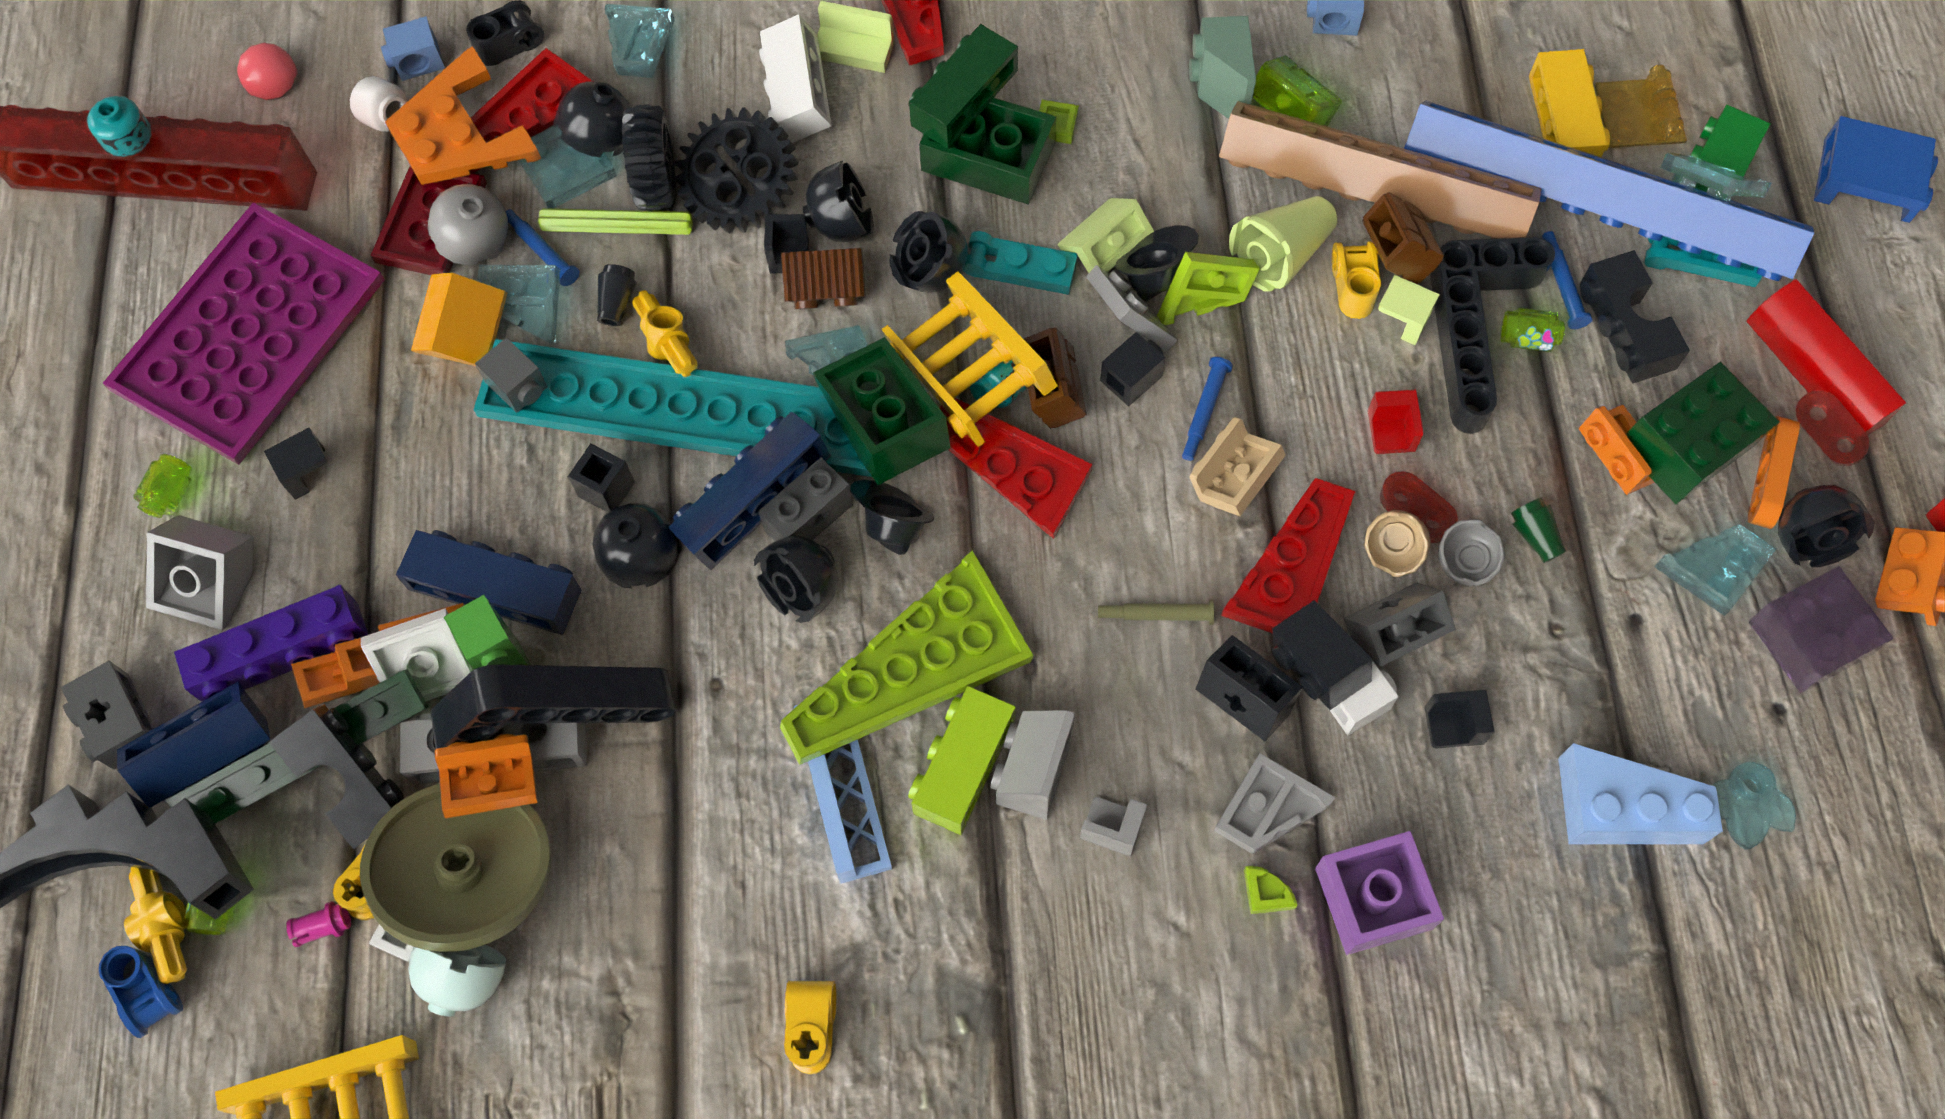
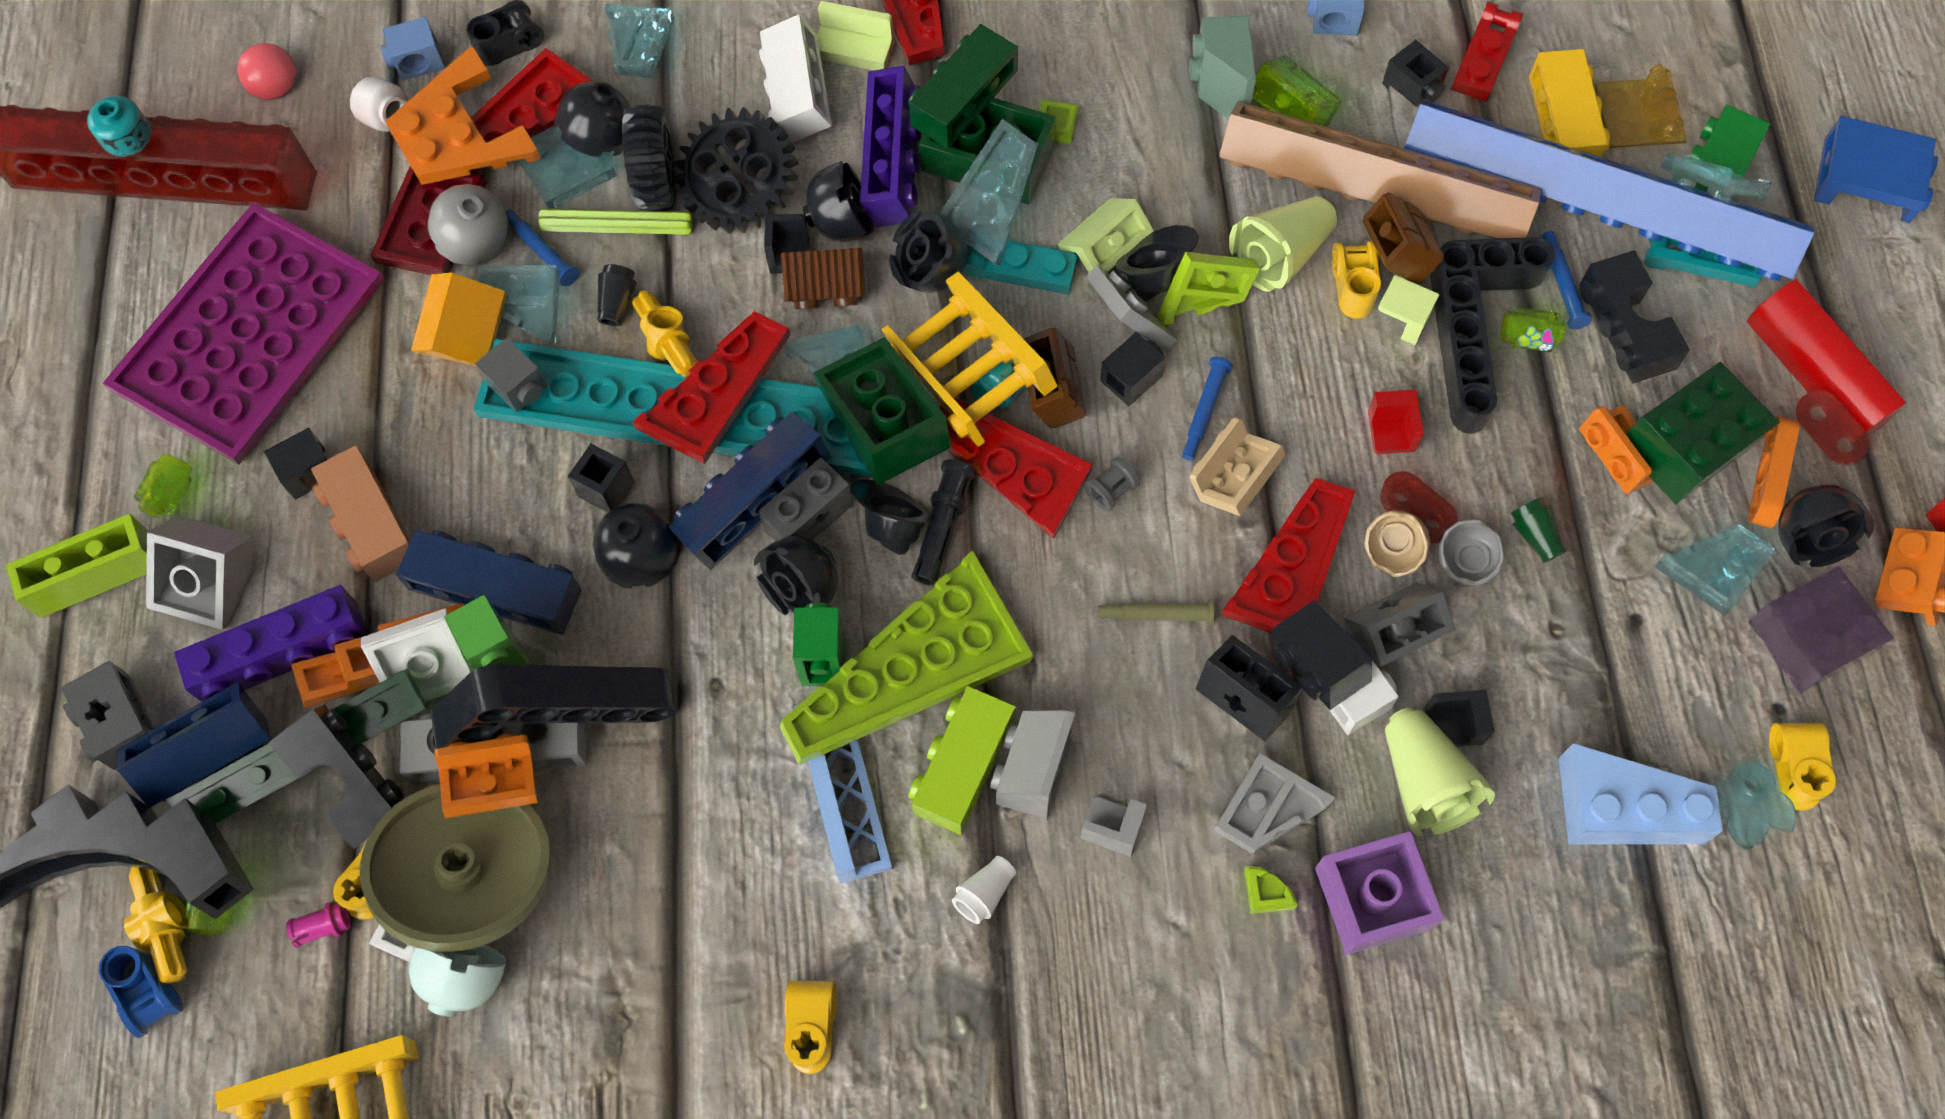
none -> lime brick [5,513,149,618]
none -> nougat brick [310,445,411,582]
none -> red wing [632,311,790,464]
none -> green brick [792,602,846,686]
none -> dark purple brick [860,66,921,227]
none -> black pin [911,459,978,586]
none -> clear light blue wing [939,119,1038,266]
none -> white cone [952,856,1016,924]
none -> dark grey bush [1084,456,1140,511]
none -> black brick [1382,39,1449,107]
none -> yellowish green cone [1385,708,1495,836]
none -> red plate [1450,1,1524,102]
none -> yellow piece [1769,722,1836,811]

